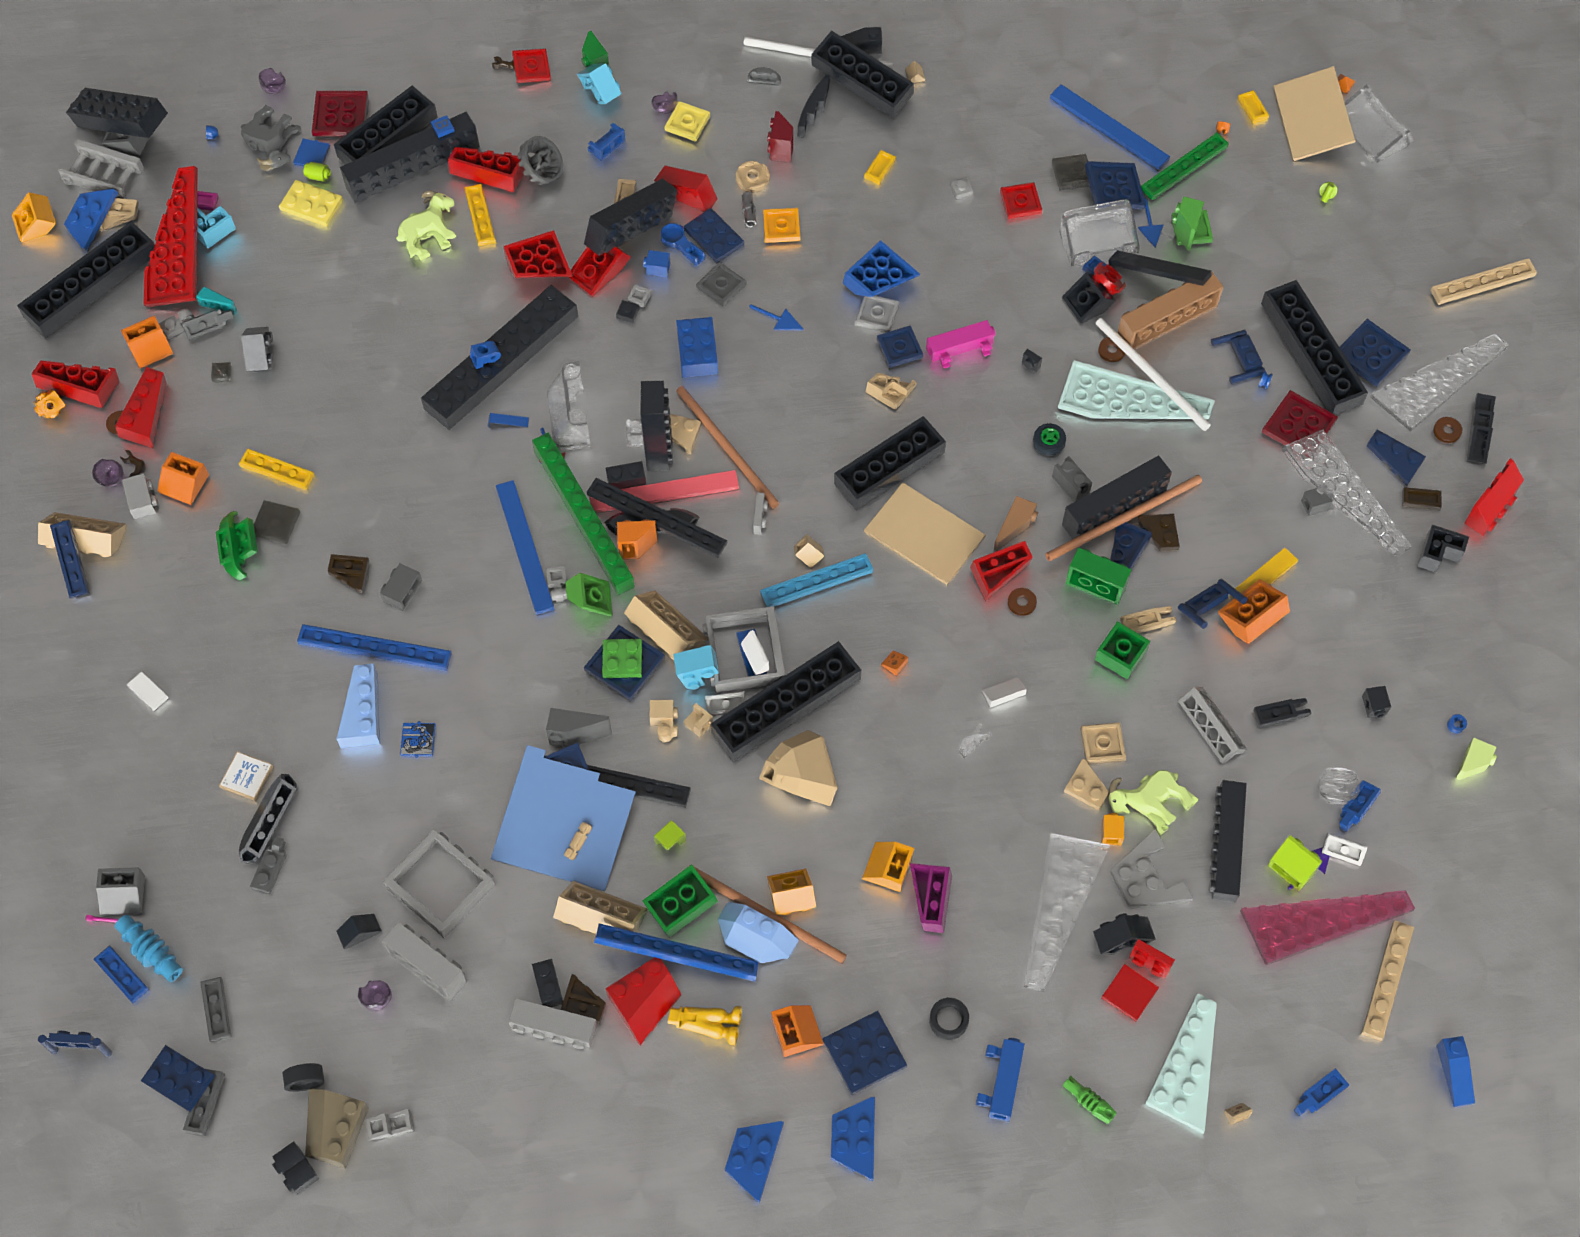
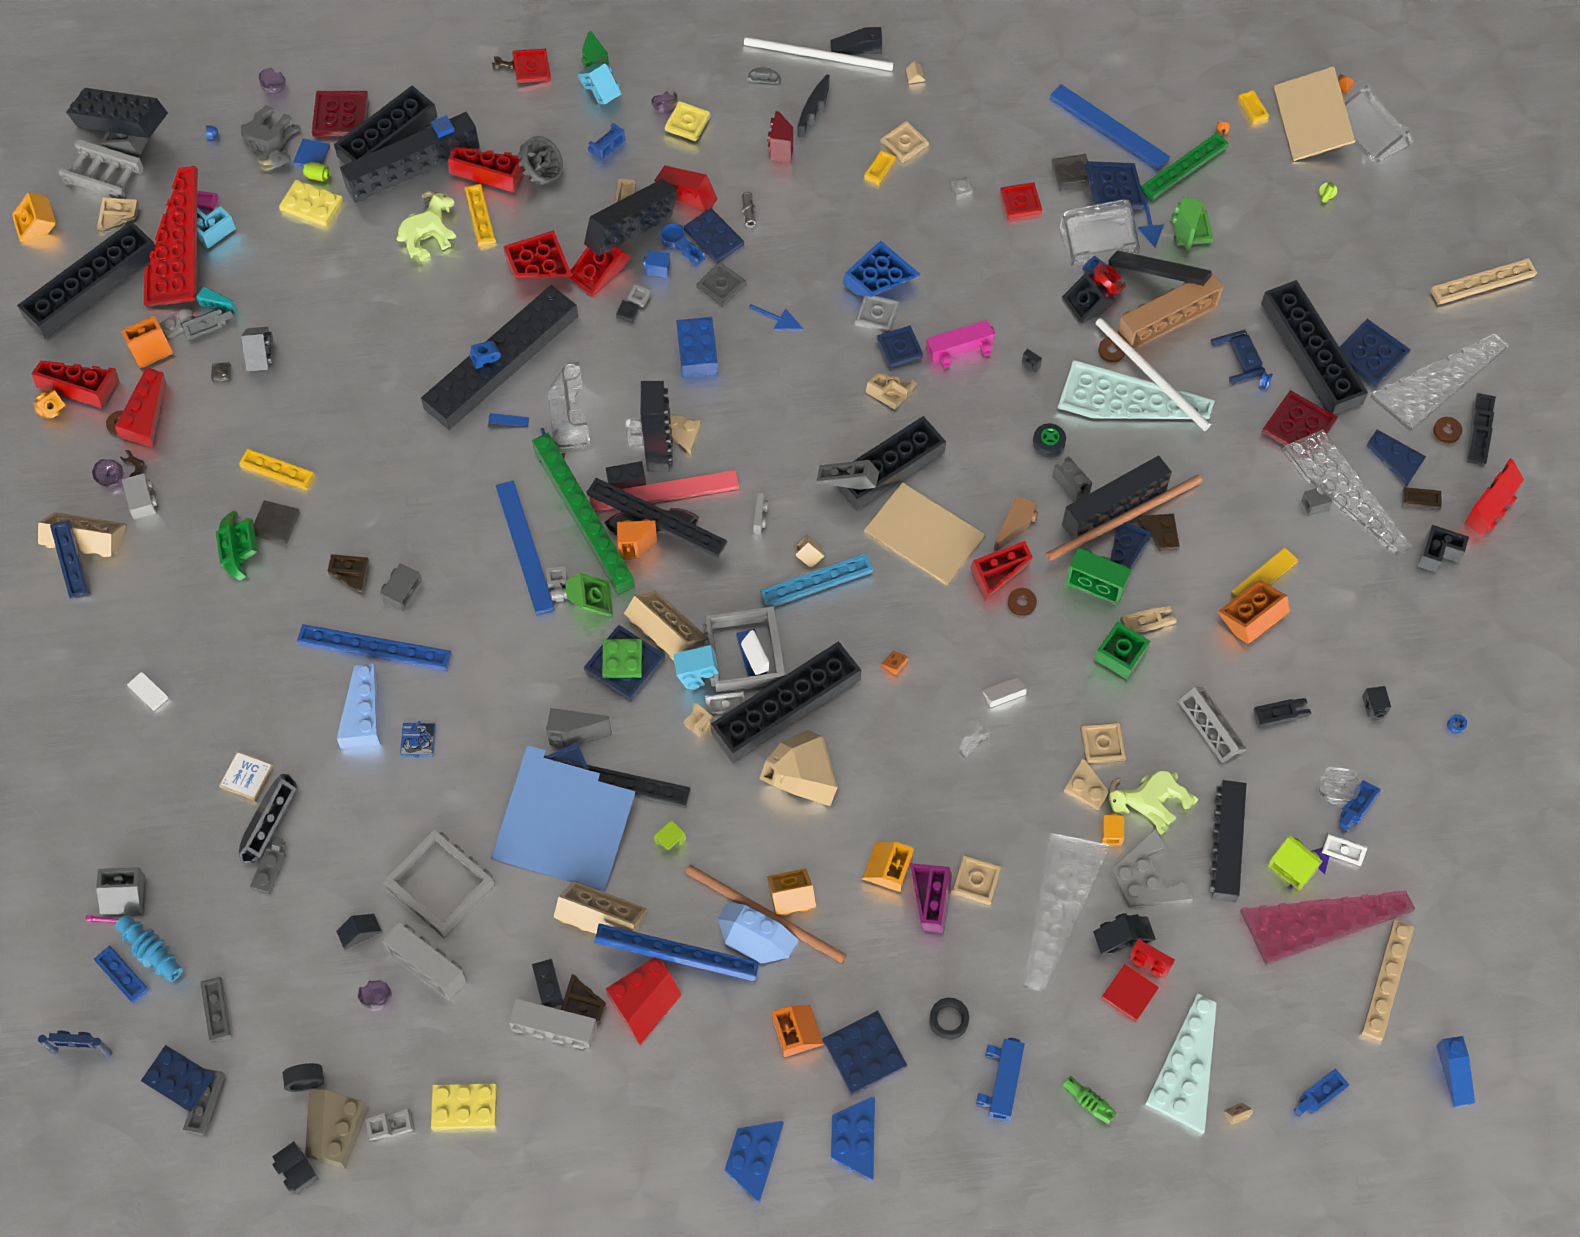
blue wing [64,189,118,251] -> none
orange slope [158,452,209,505] -> none
tan axle [564,822,592,860] -> none
green brick [642,864,718,938] -> none
tan brick [649,700,678,742] -> none
yellow piece [668,1006,742,1045] -> none
nougat piece [676,386,780,509] -> none
tan tile [735,161,770,193] -> none
light orange plate [763,208,800,243] -> none
black brick [811,30,914,118] -> none
dark blue plate [1178,579,1247,629] -> none
yellowish green slope [1456,738,1497,779] -> none
none -> light yellow plate [431,1084,497,1129]
none -> dark grey slope [816,460,879,489]
none -> tan tile [880,121,929,163]
none -> tan tile [952,855,1002,905]

